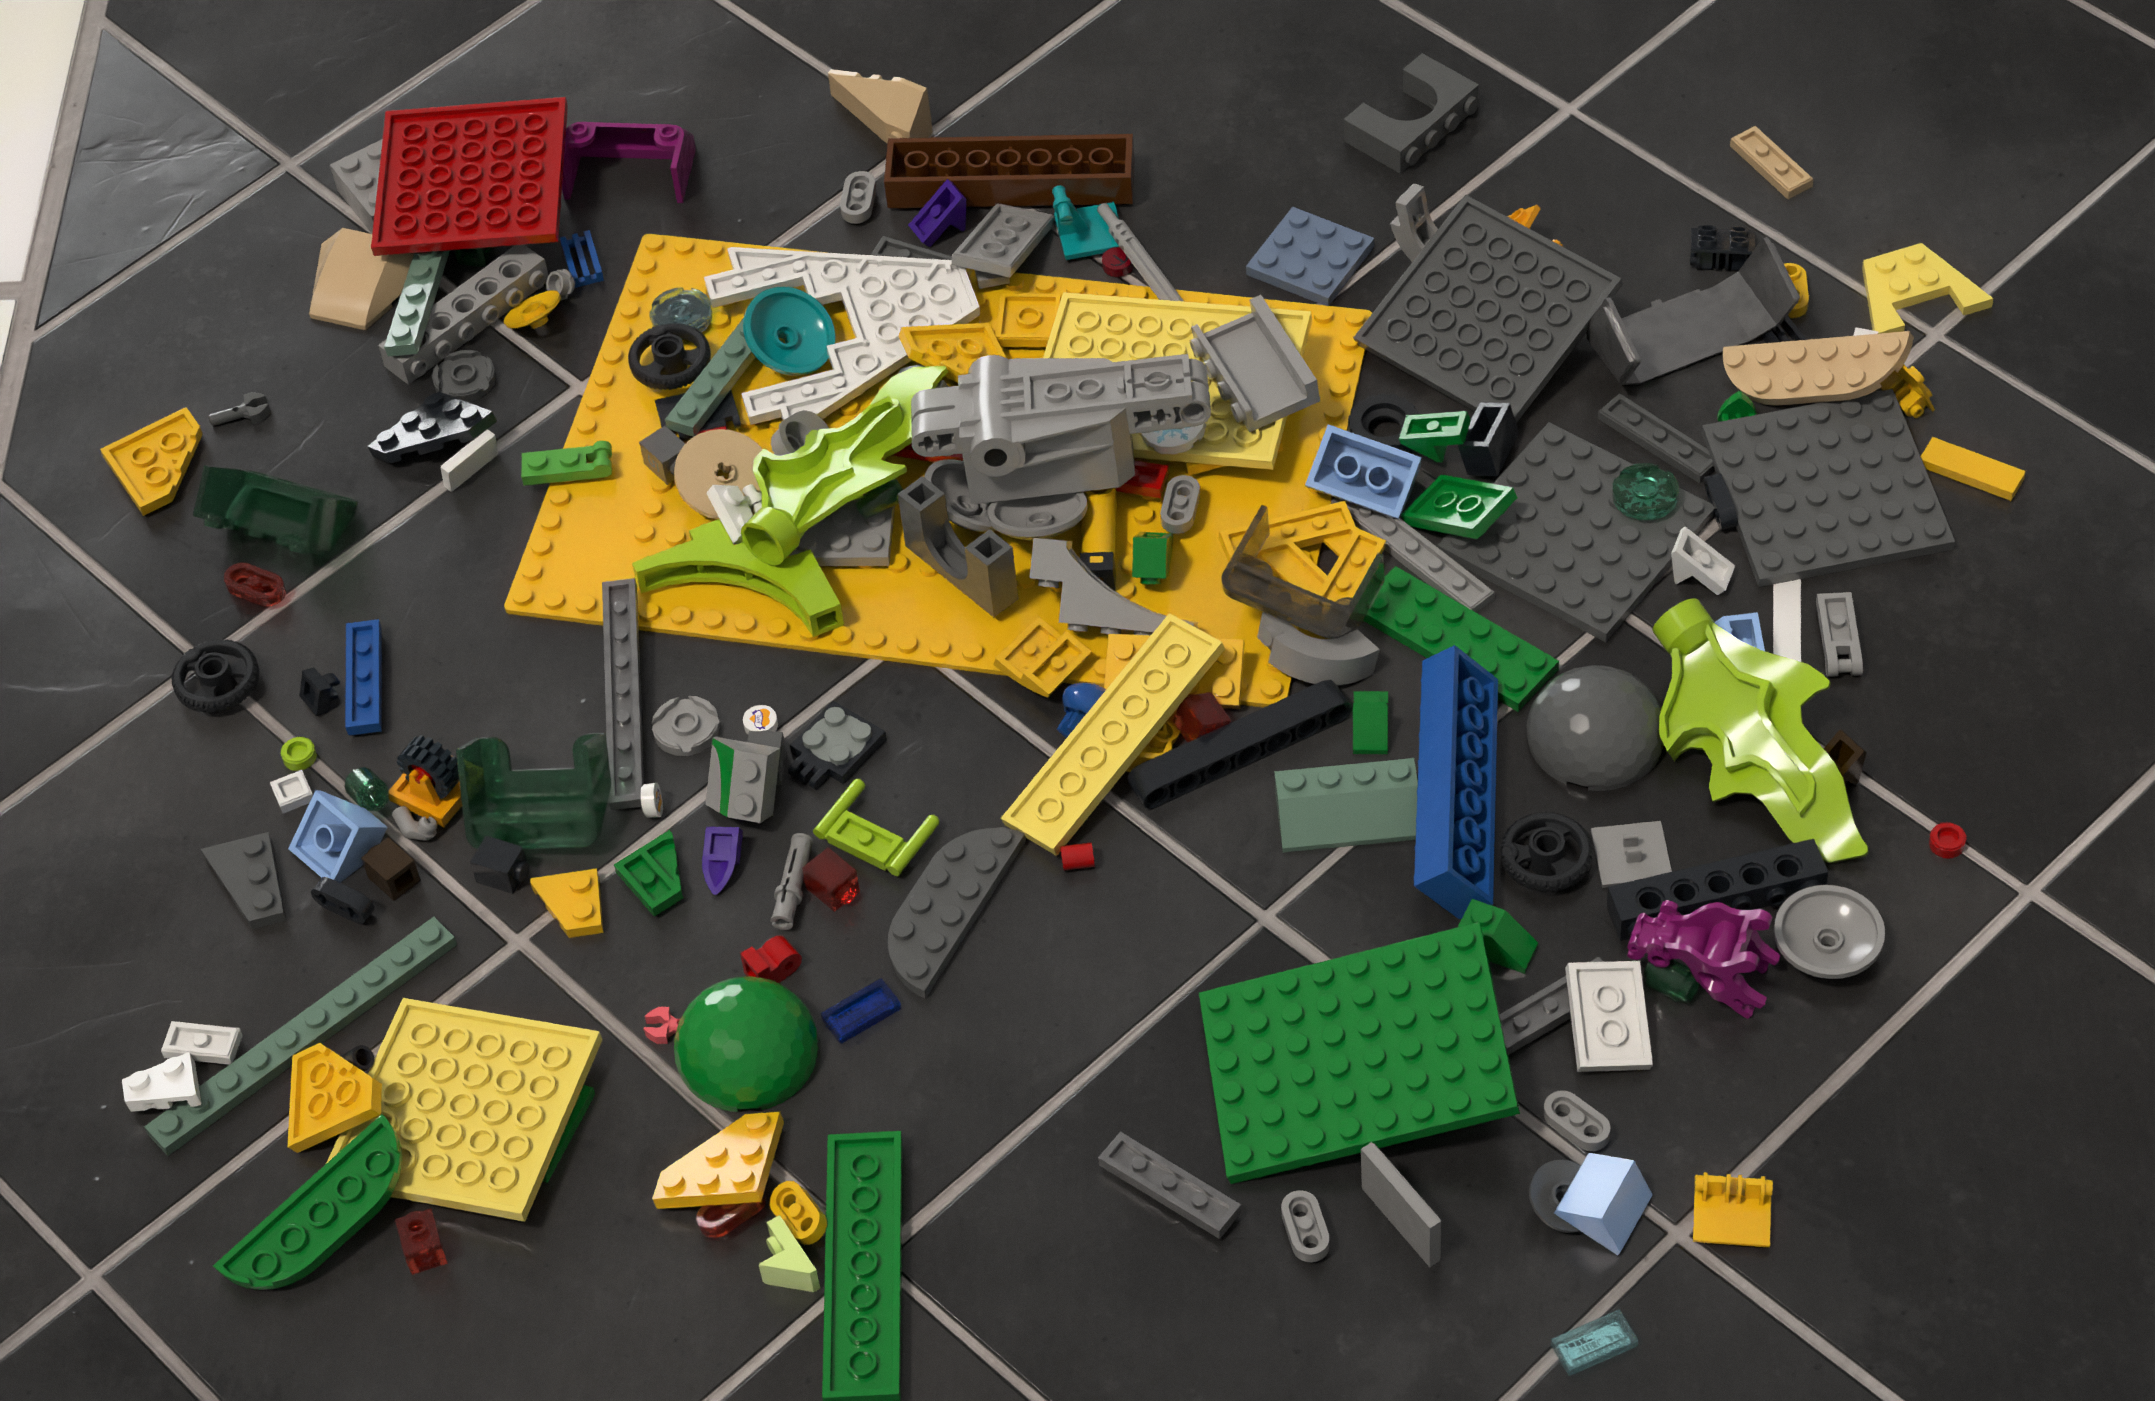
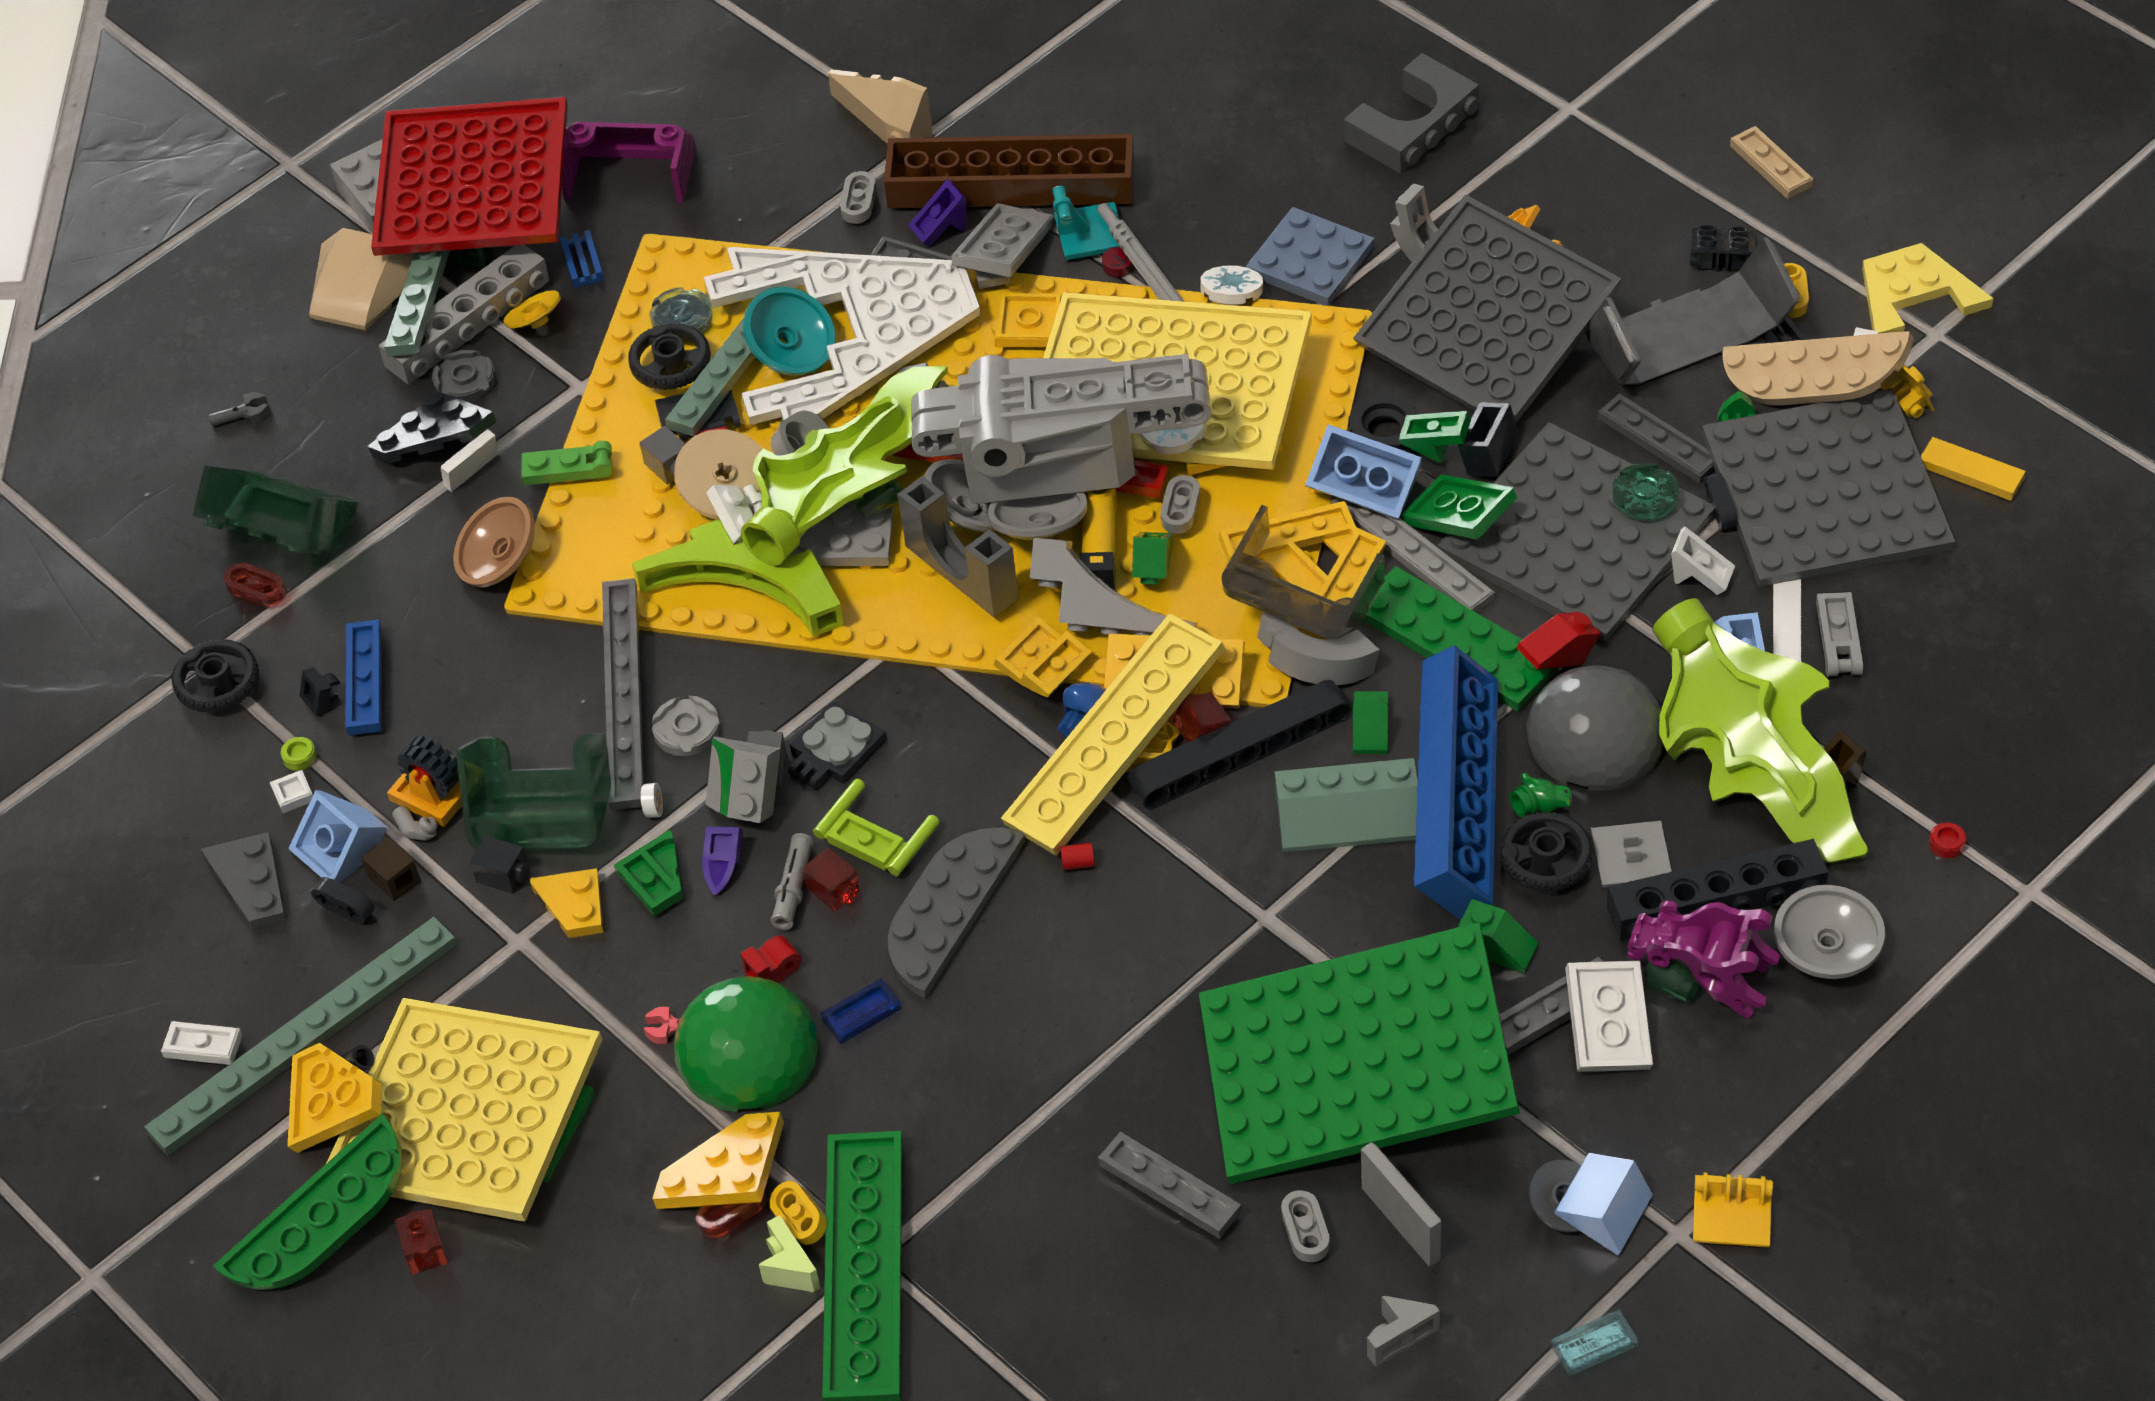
yellow plate [100,407,203,516] -> none
white wing [122,1052,201,1112] -> none
clear green brick [344,767,389,811] -> none
light grey plate [546,269,575,300] -> none
white tile [743,705,778,735] -> none
yellow plate [898,323,1006,383] -> none
light grey panel [1190,295,1320,433] -> none
light grey plate [1544,1091,1611,1151] -> none
none -> medium nougat dish [453,497,535,587]
none -> white tile [1200,266,1263,305]
none -> light grey slope [1367,1296,1440,1367]
none -> green animal [1509,772,1572,817]
none -> red slope [1516,612,1601,669]

